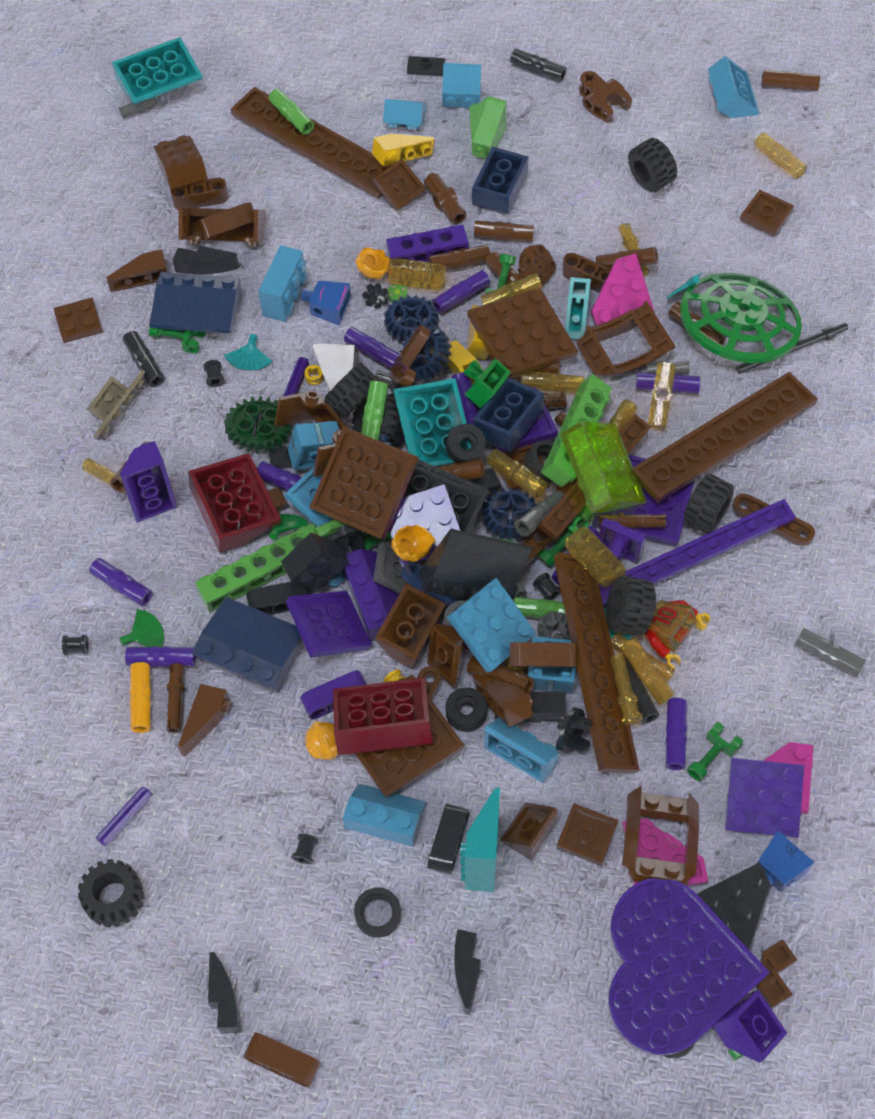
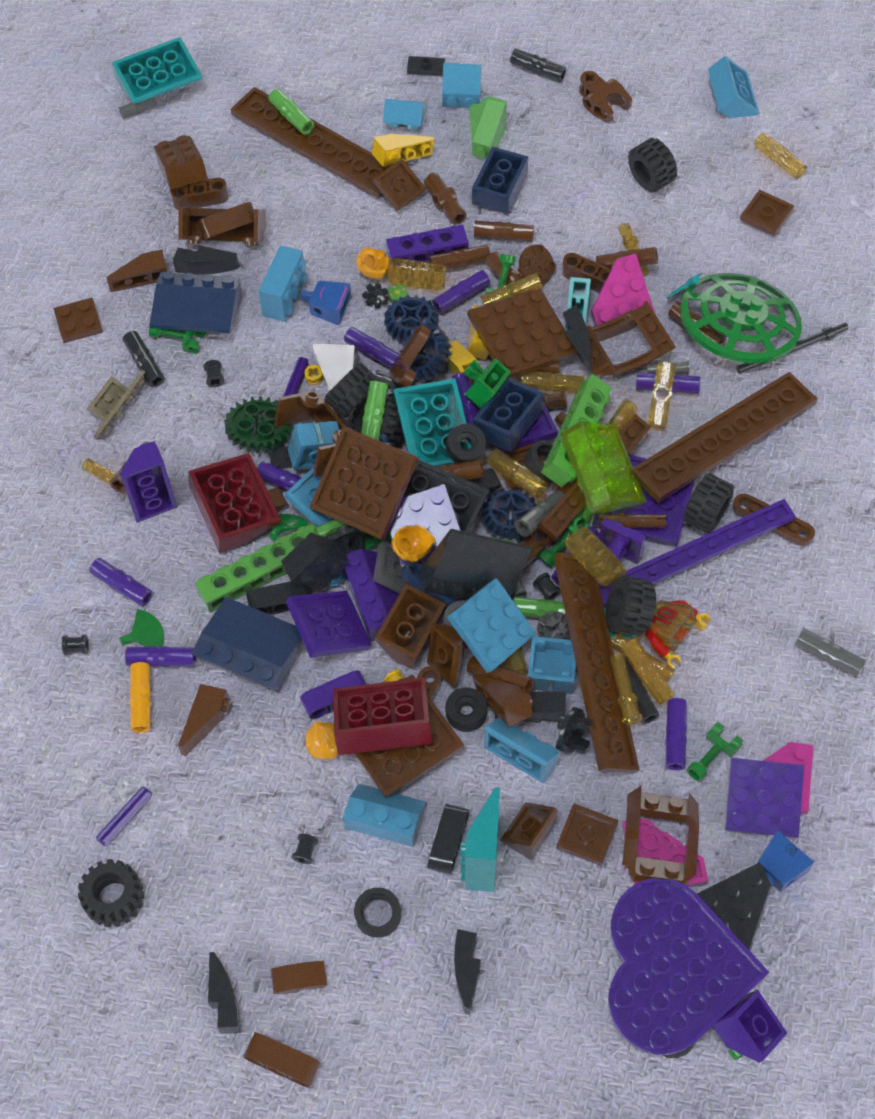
reddish brown pin [166,663,185,733] -> none
teal hand [224,334,273,371] -> none
reddish brown beam [510,642,577,667] -> none
reddish brown tile [756,939,798,1009] -> none
reddish brown axle [761,70,820,91] -> none
none -> reddish brown slope [271,961,327,994]
none -> black slope [562,305,593,372]

